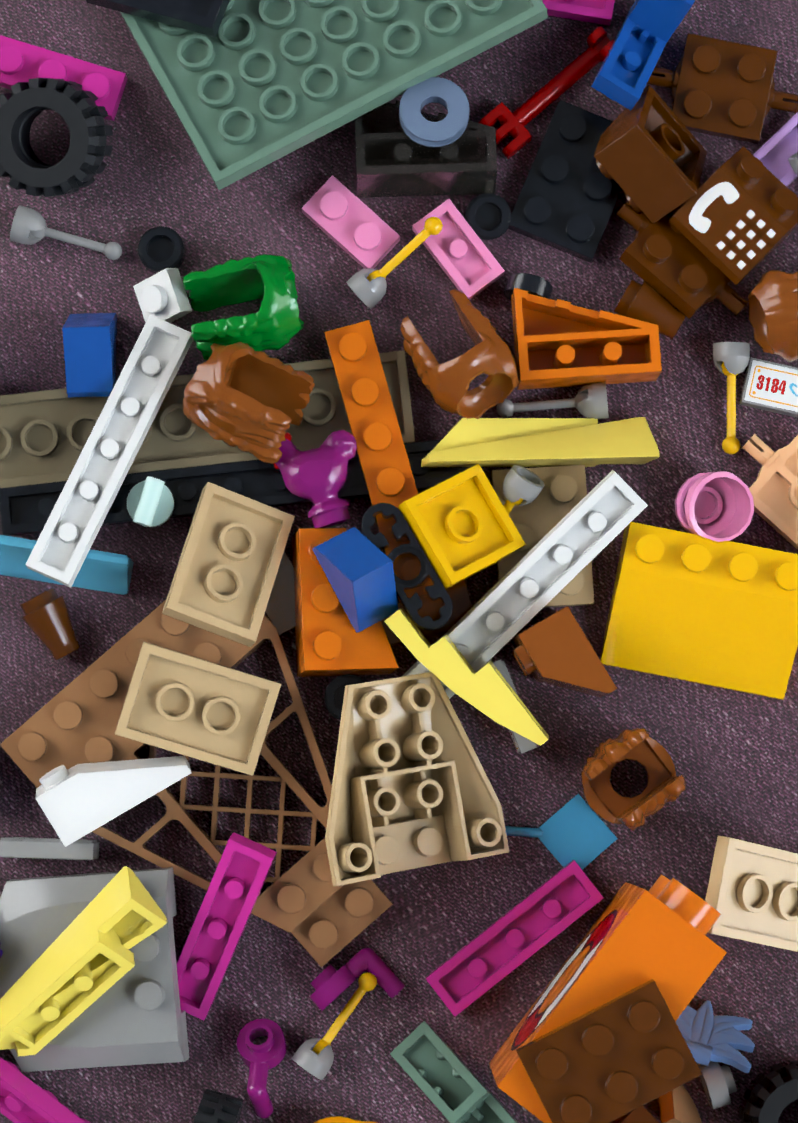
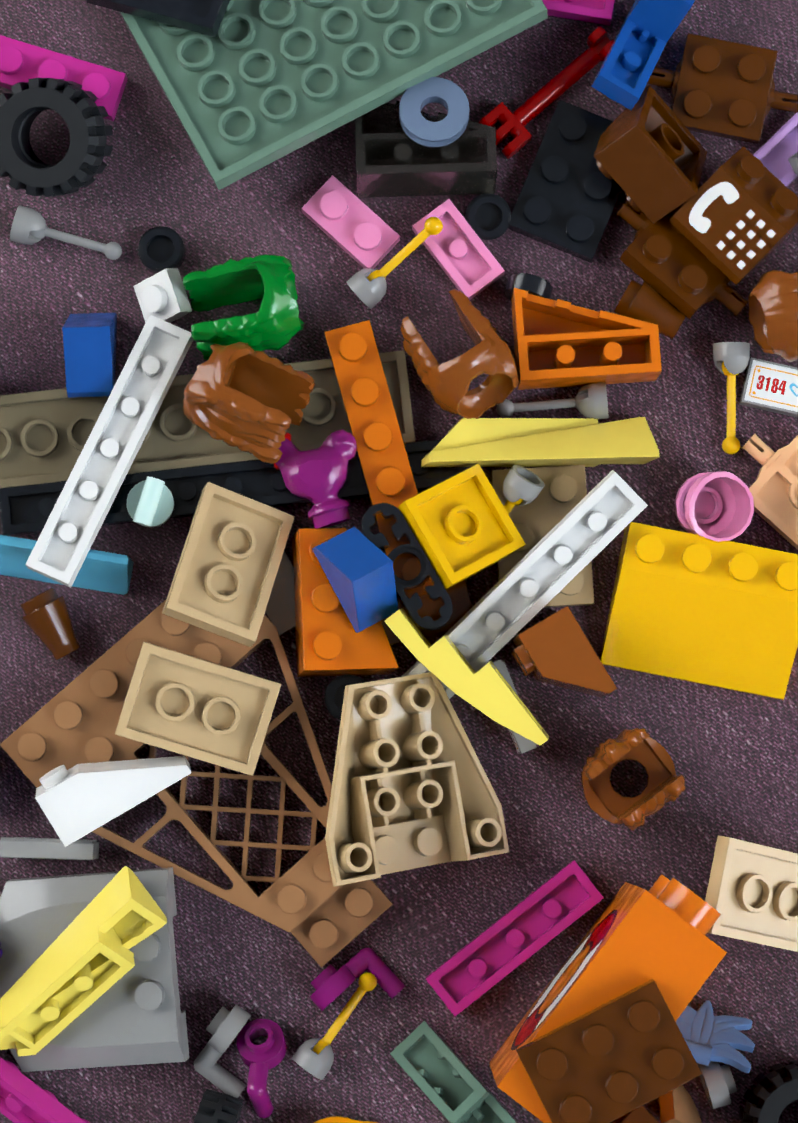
dark pink plate [177,832,277,1021] -> none
dark azure piece [505,794,618,870] -> none
none -> light grey plate [194,1004,251,1098]

